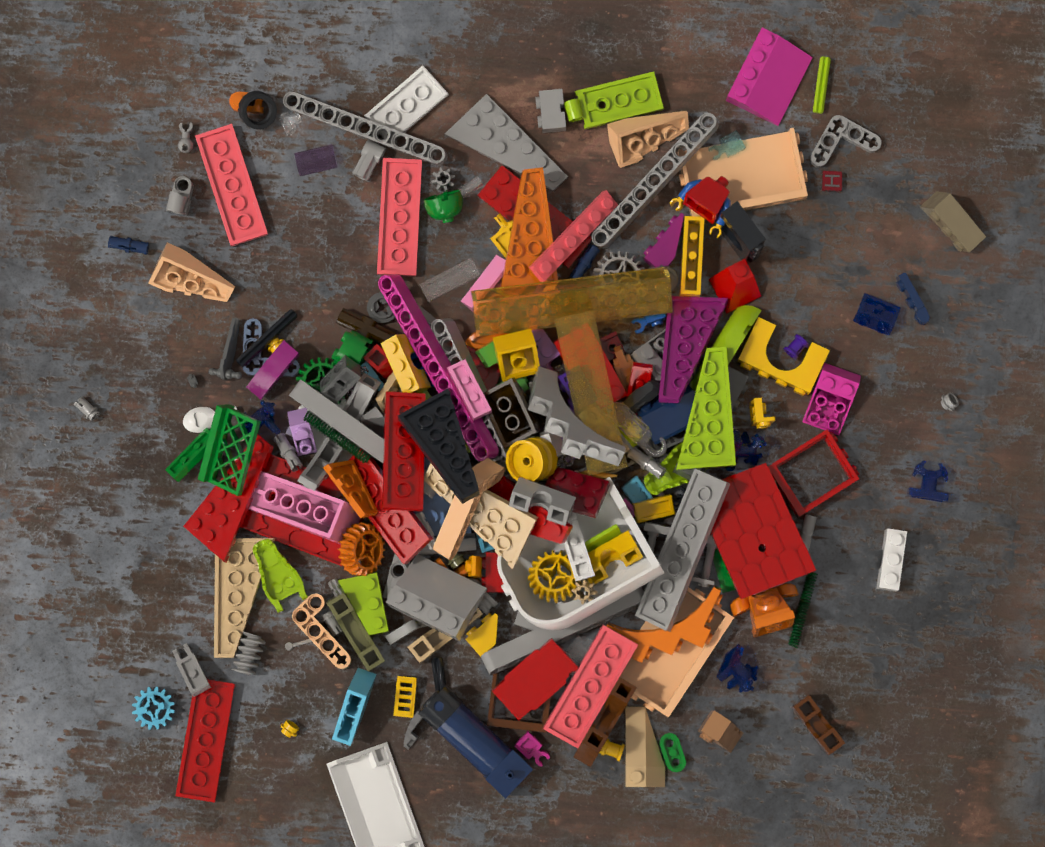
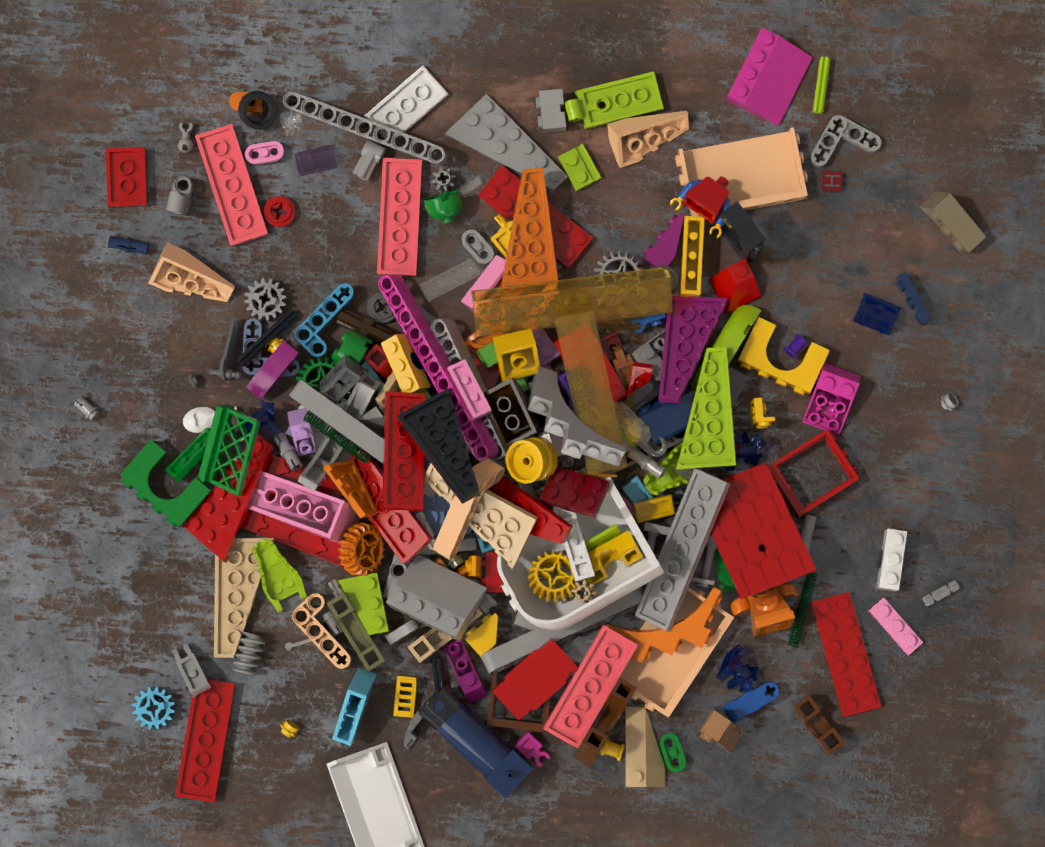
light grey arch [509,477,576,526] -> none
coral plate [529,190,618,282] -> none
dark blue pin [569,244,600,283] -> none
light grey beam [592,113,719,249] -> none
clear light blue plate [708,130,746,161] -> none
clear blue piece [906,460,949,503] -> none
none -> red plate [106,147,147,208]
none -> green arch [120,440,211,528]
none -> light grey gear [244,278,287,322]
none -> bright pink plate [245,141,284,165]
none -> red gear [264,196,295,227]
none -> dark azure beam [295,283,355,359]
none -> magenta slope [443,640,487,704]
none -> light grey plate [462,230,494,265]
none -> lime plate [558,144,601,192]
none -> blue piece [722,682,779,723]
none -> red plate [810,592,881,717]
none -> bright pink plate [868,598,923,656]
none -> light grey axle [922,580,960,606]

